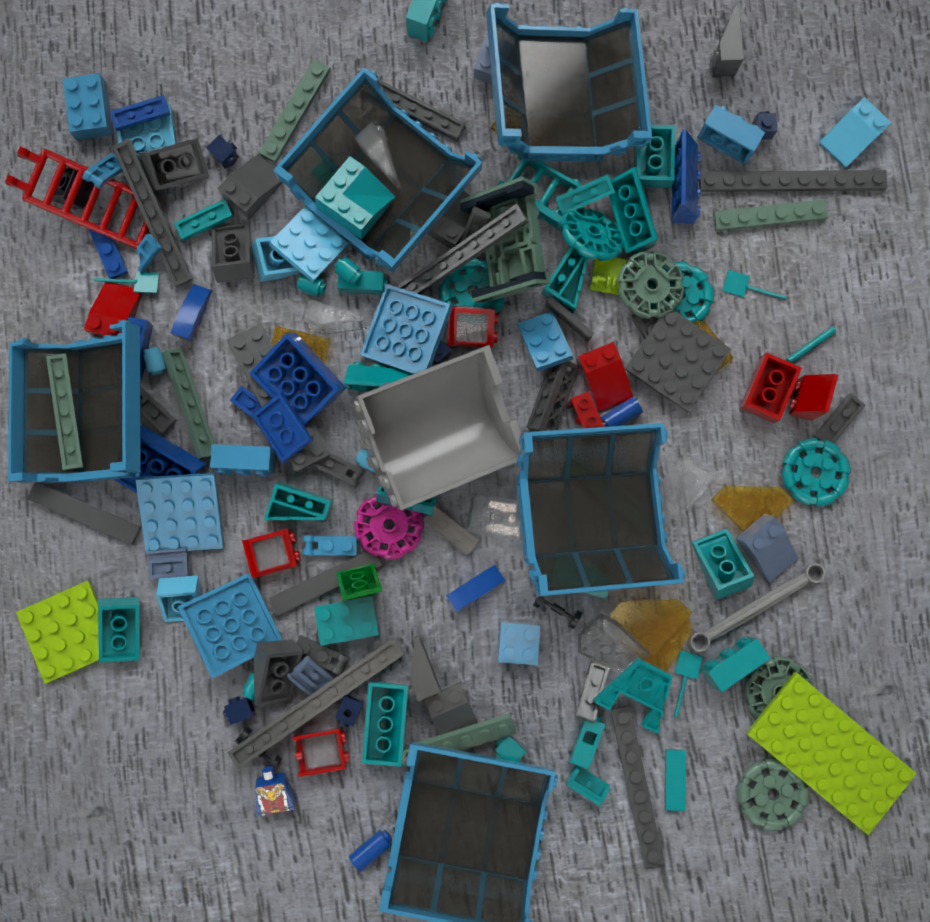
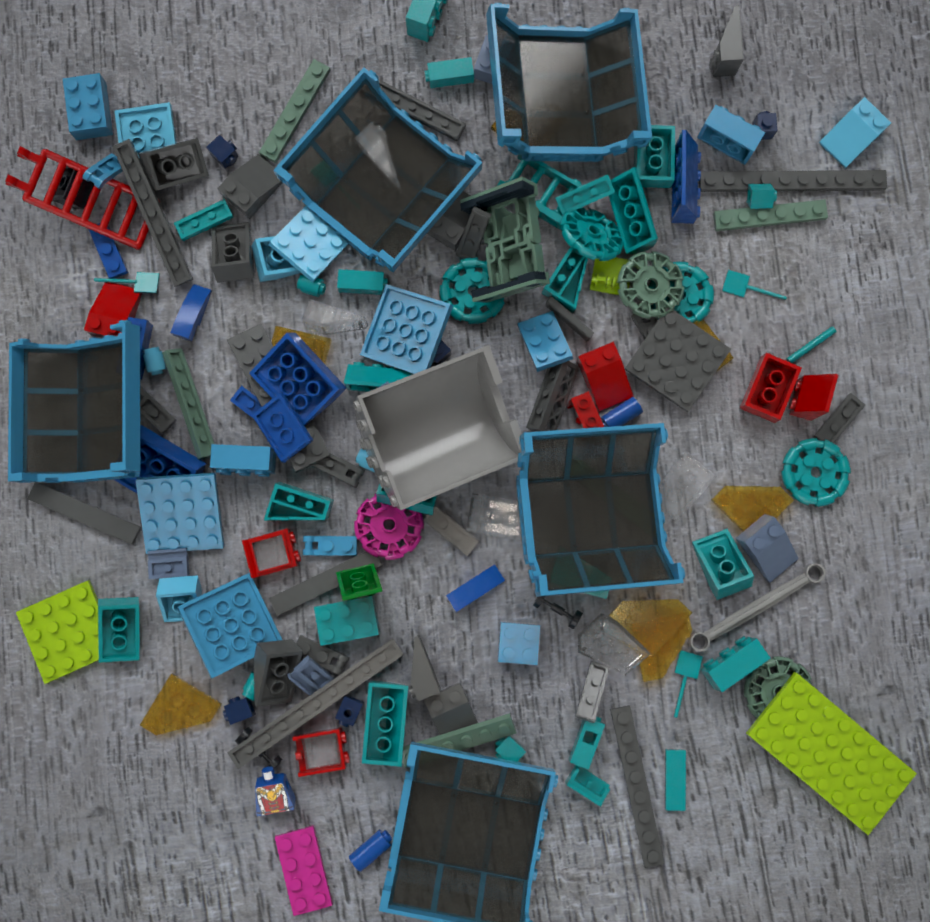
sand green plate [46,354,83,470] -> none
blue plate [110,95,171,131] -> none
dark azure tile [137,234,162,272] -> none
teal slope [315,156,395,240] -> none
teal brick [334,257,363,285] -> none
dark grey plate [397,204,528,295] -> none
window [447,306,499,348] -> none
teal wing [593,657,673,734] -> none
sand green plate [737,758,809,831] -> none
none -> clear yellow plate [140,674,222,735]
none -> dark pink plate [275,825,333,916]
none -> teal brick [424,57,474,89]
none -> teal brick [746,184,777,209]

